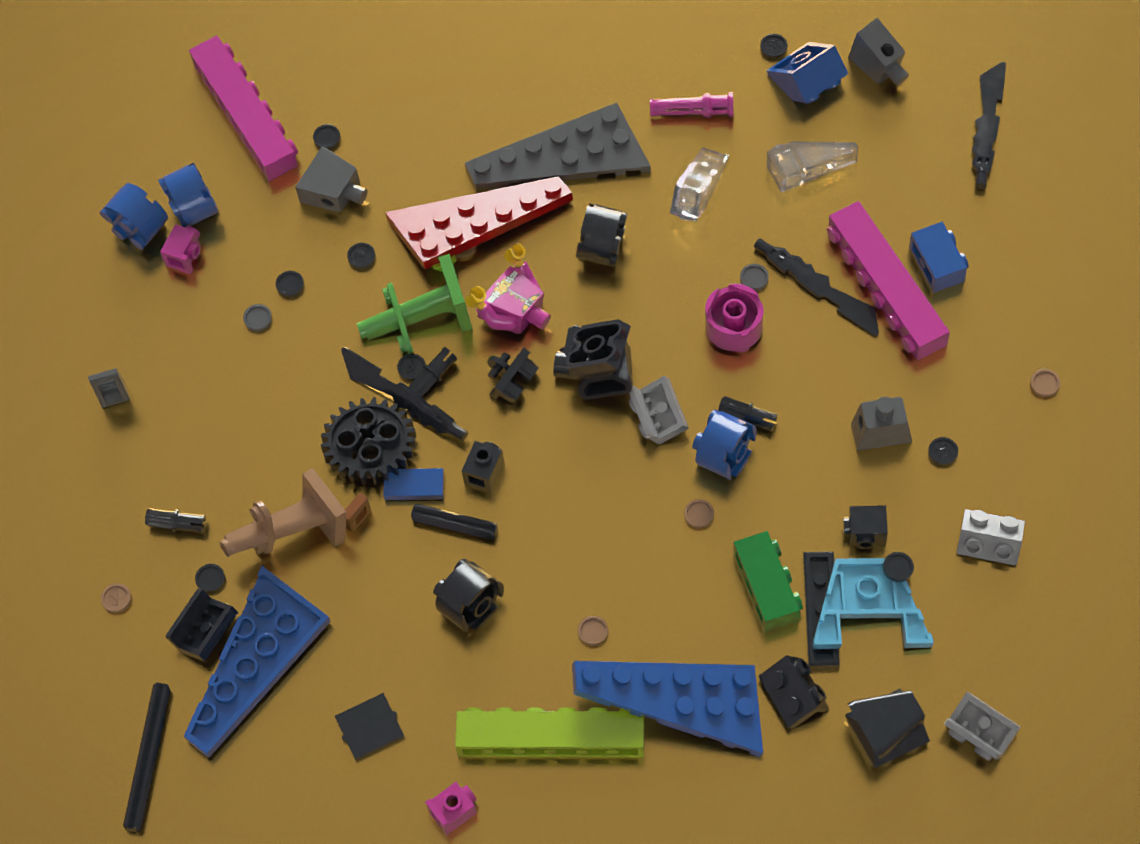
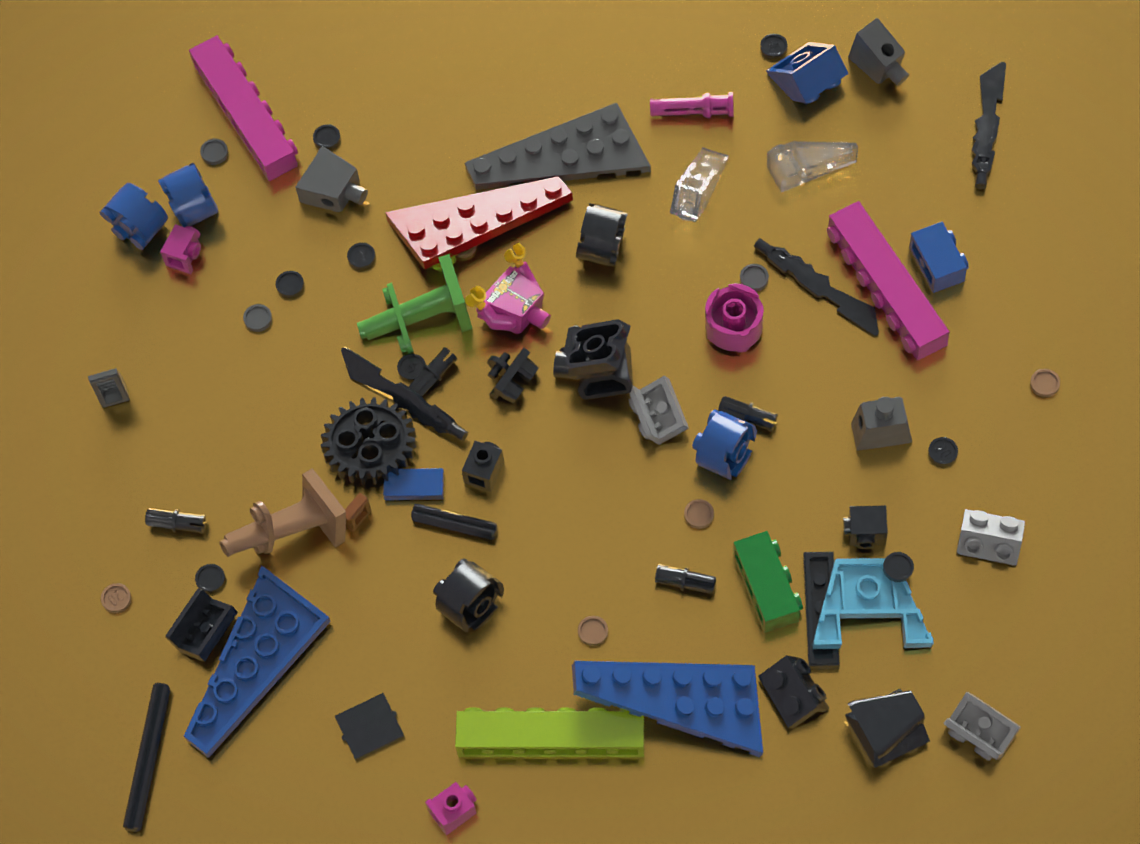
none -> dark grey piece [200,139,228,165]
none -> black axle [655,564,716,594]

